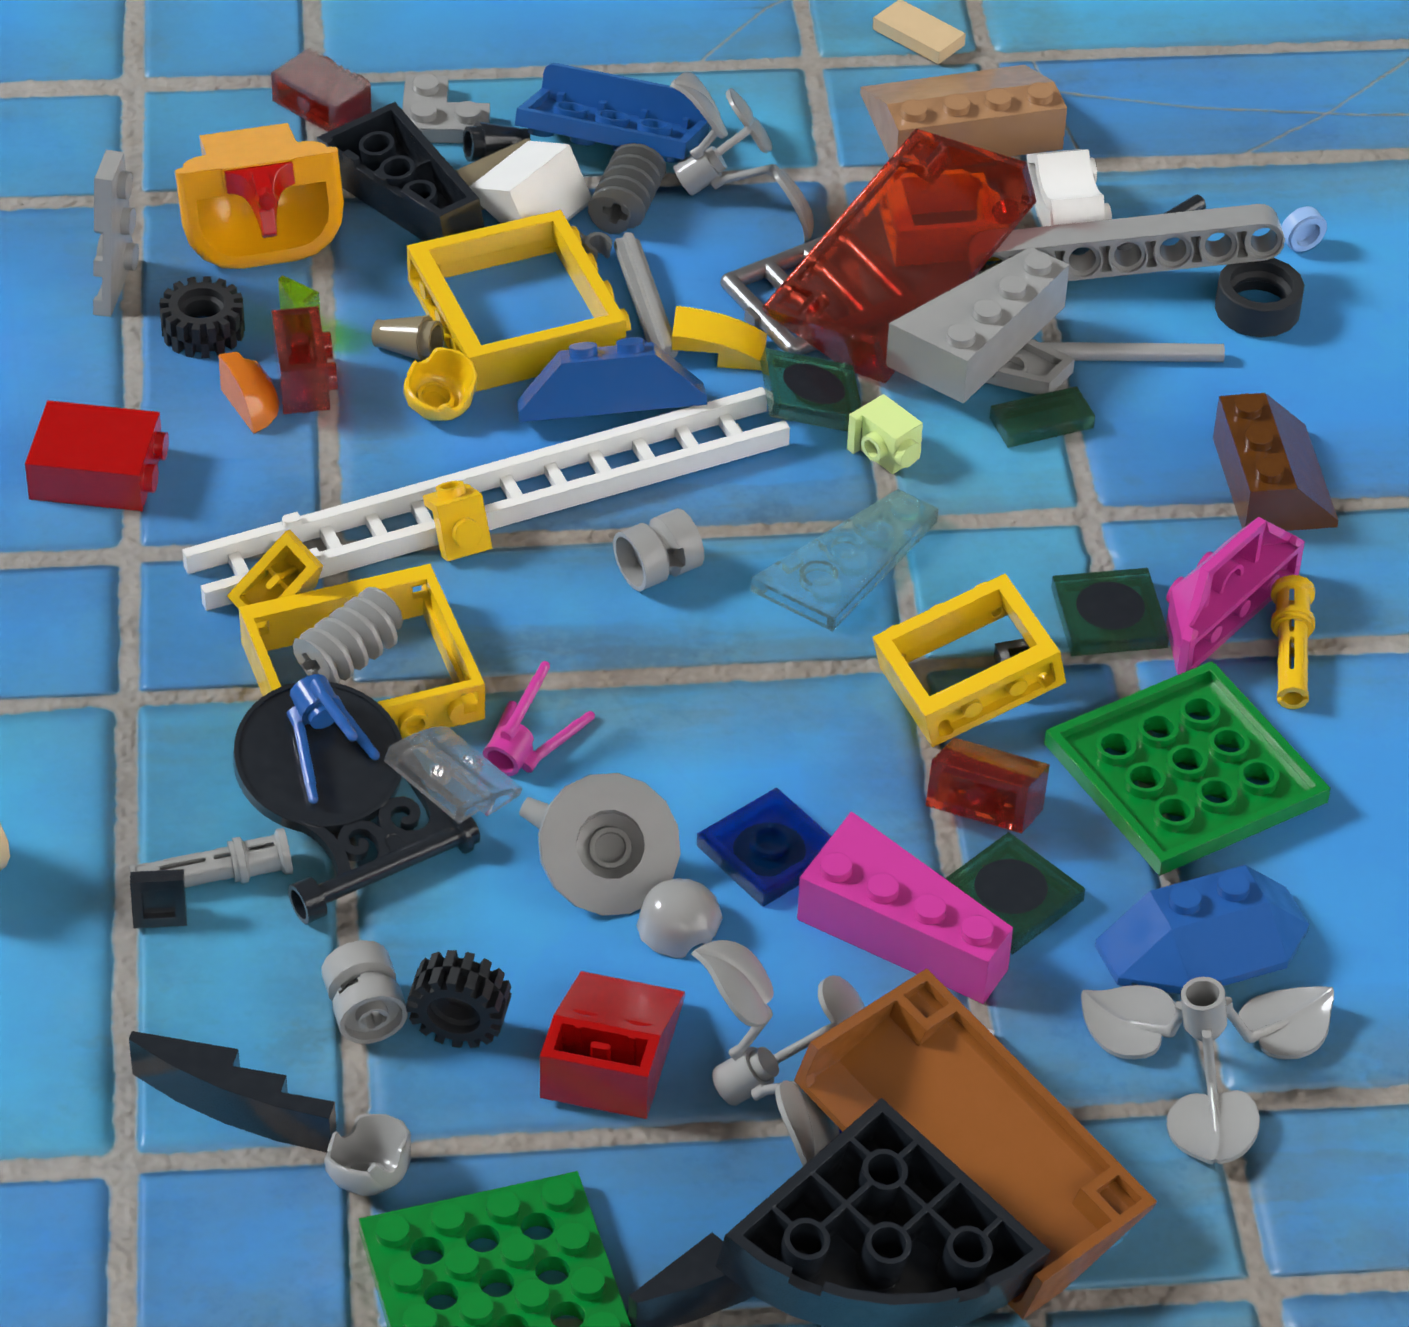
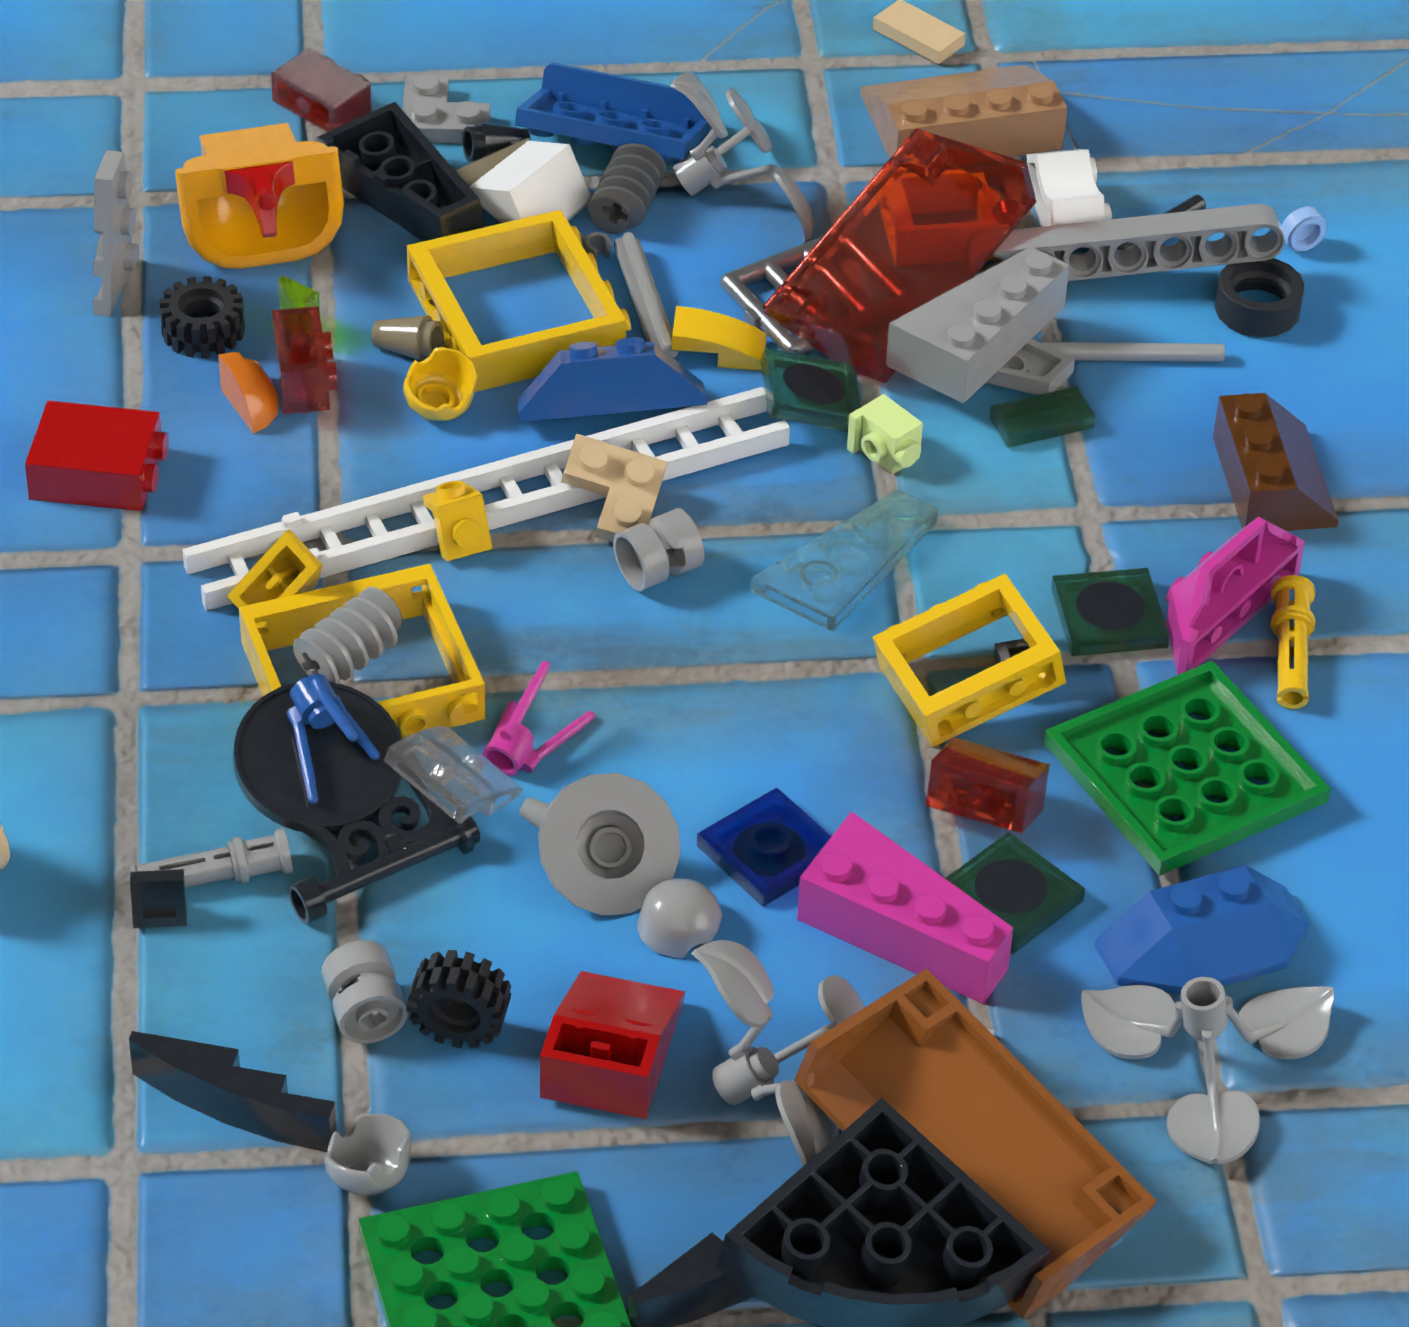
none -> tan plate [561,433,668,542]

